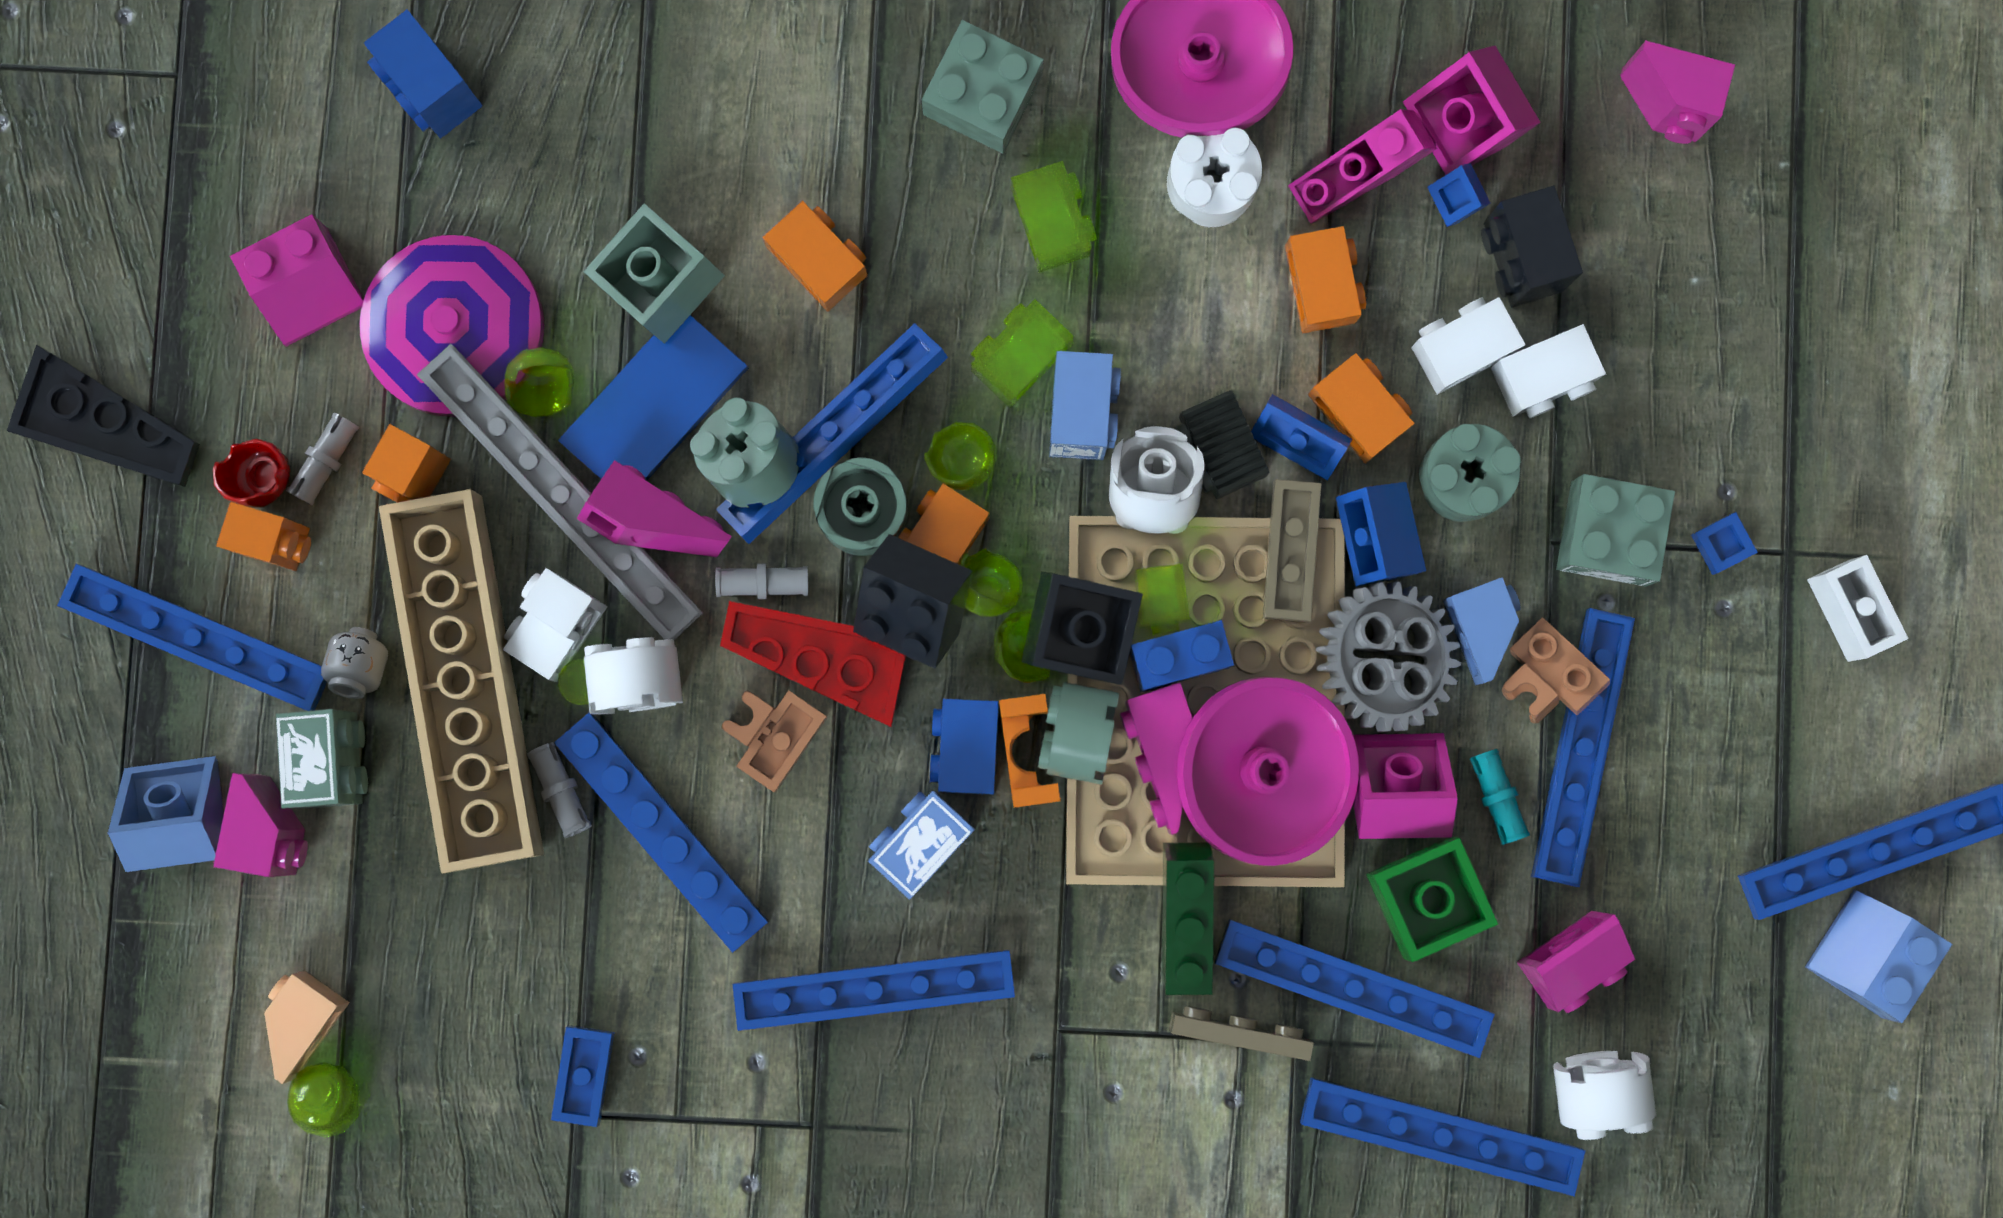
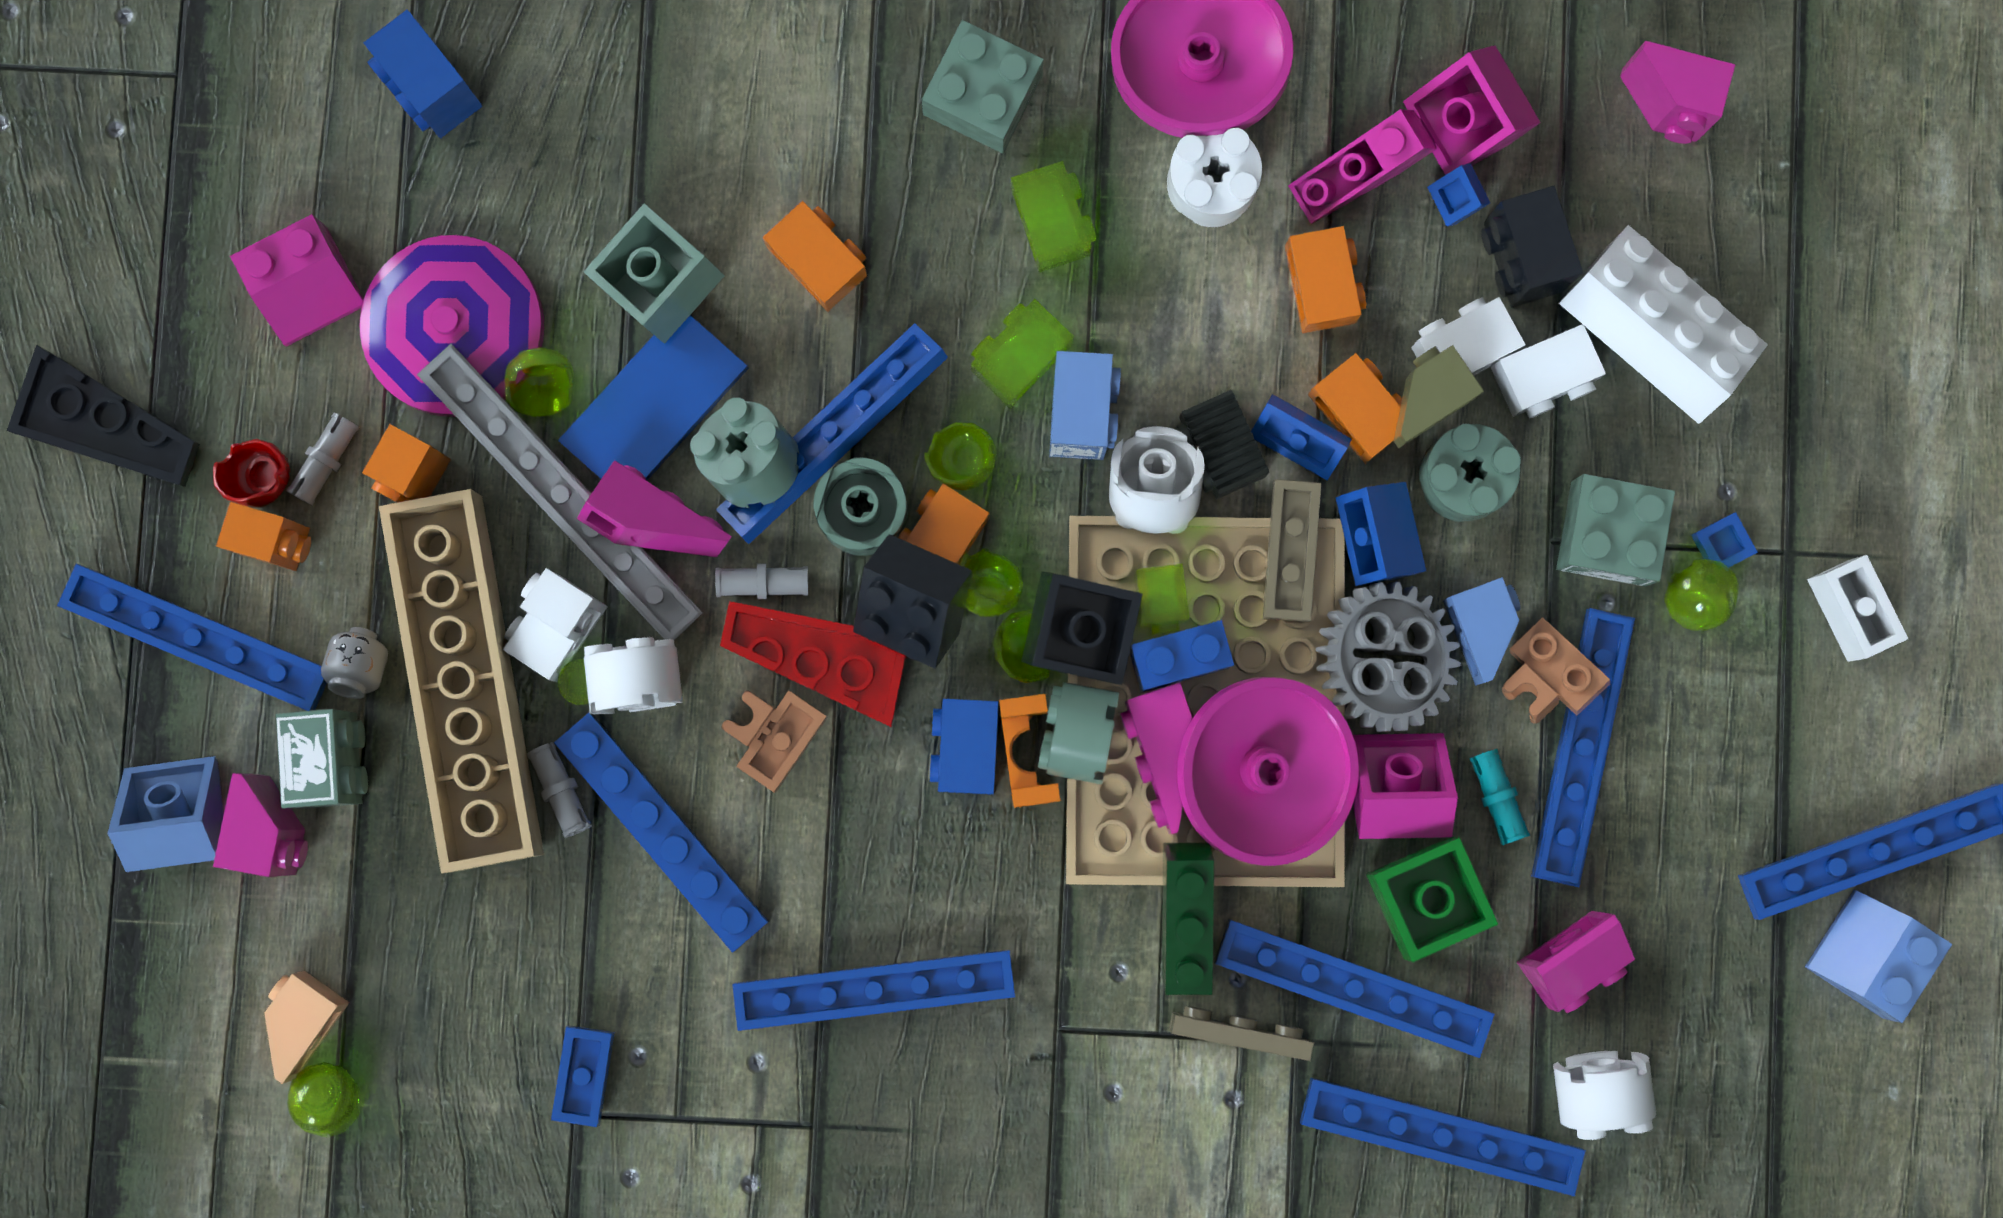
brick [868,791,975,900] -> none
none -> olive slope [1394,345,1484,448]
none -> white brick [1559,225,1768,424]
none -> clear neon green hair [1663,558,1740,632]

